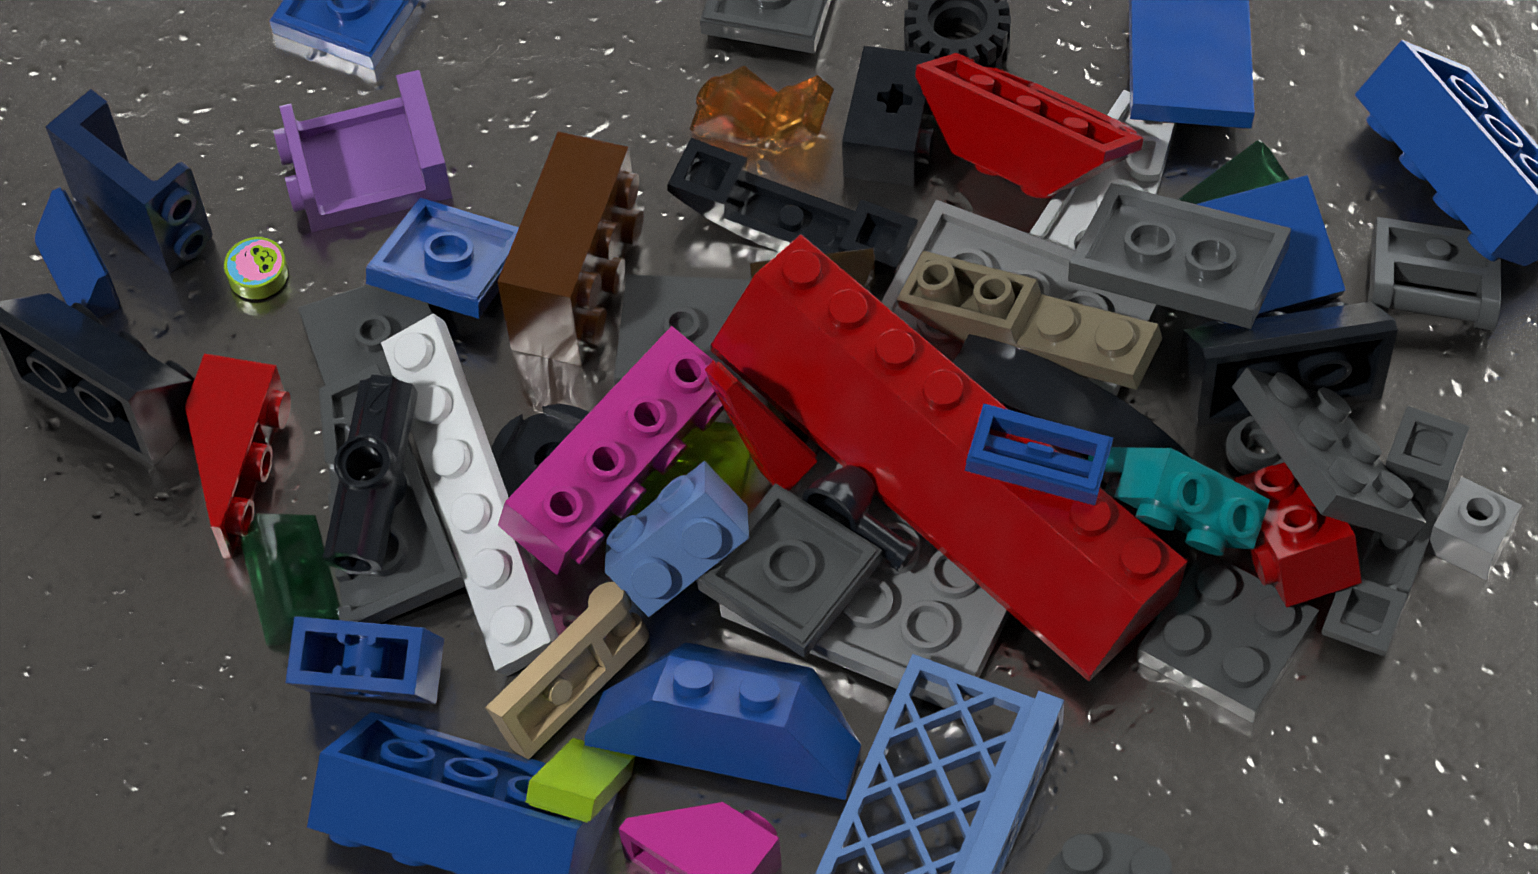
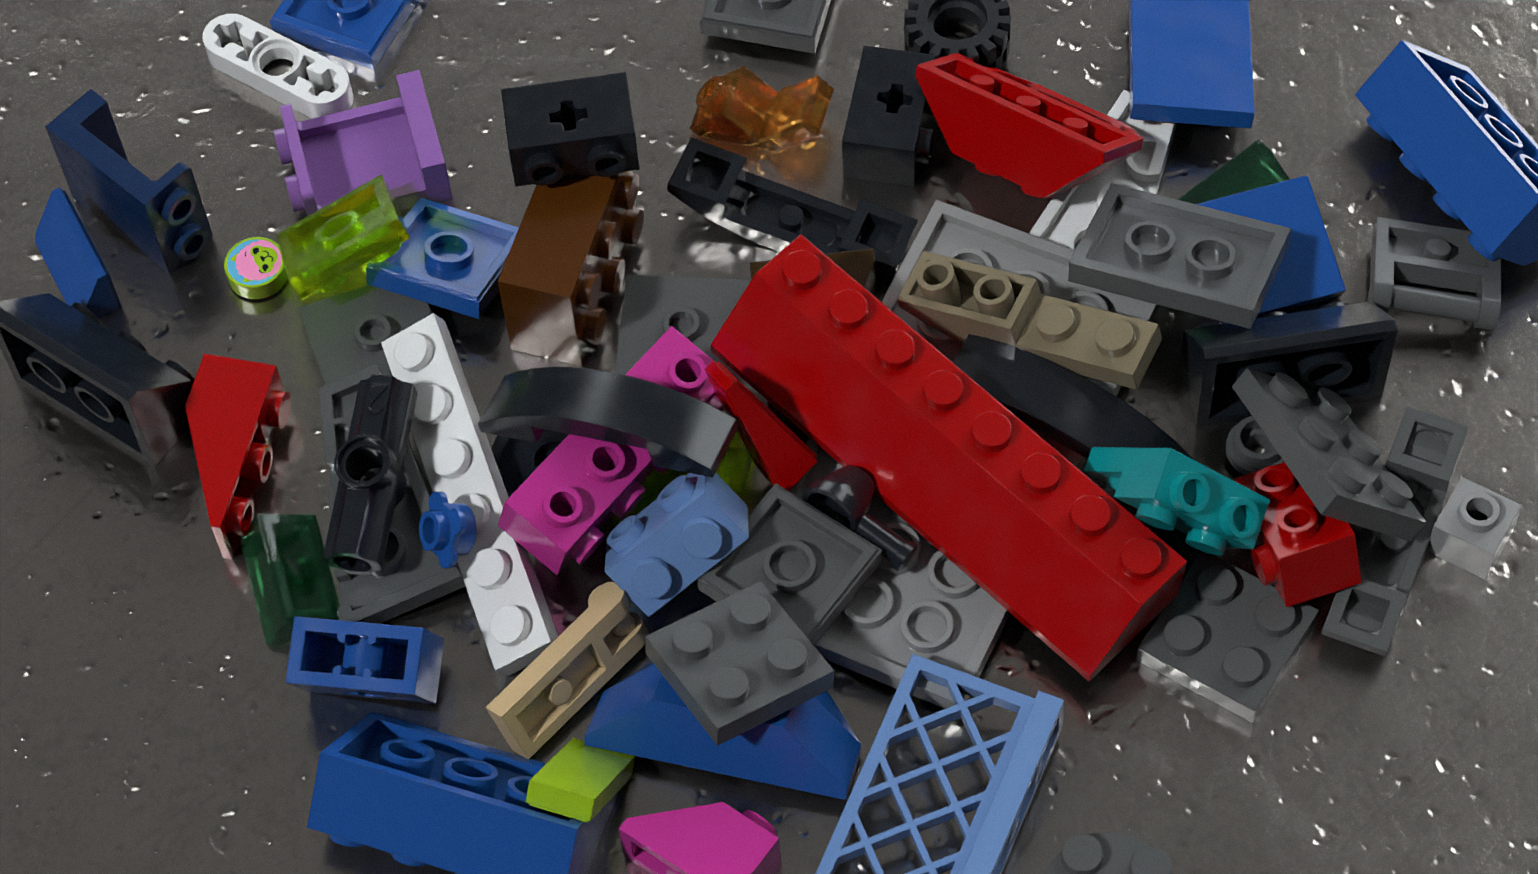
blue tile [965,404,1113,506] -> none
none -> white beam [203,14,354,119]
none -> clear neon green plate [276,174,410,300]
none -> blue plate [419,491,477,569]
none -> black slope [478,367,738,477]
none -> black brick [501,72,640,187]
none -> dark grey plate [645,581,834,746]

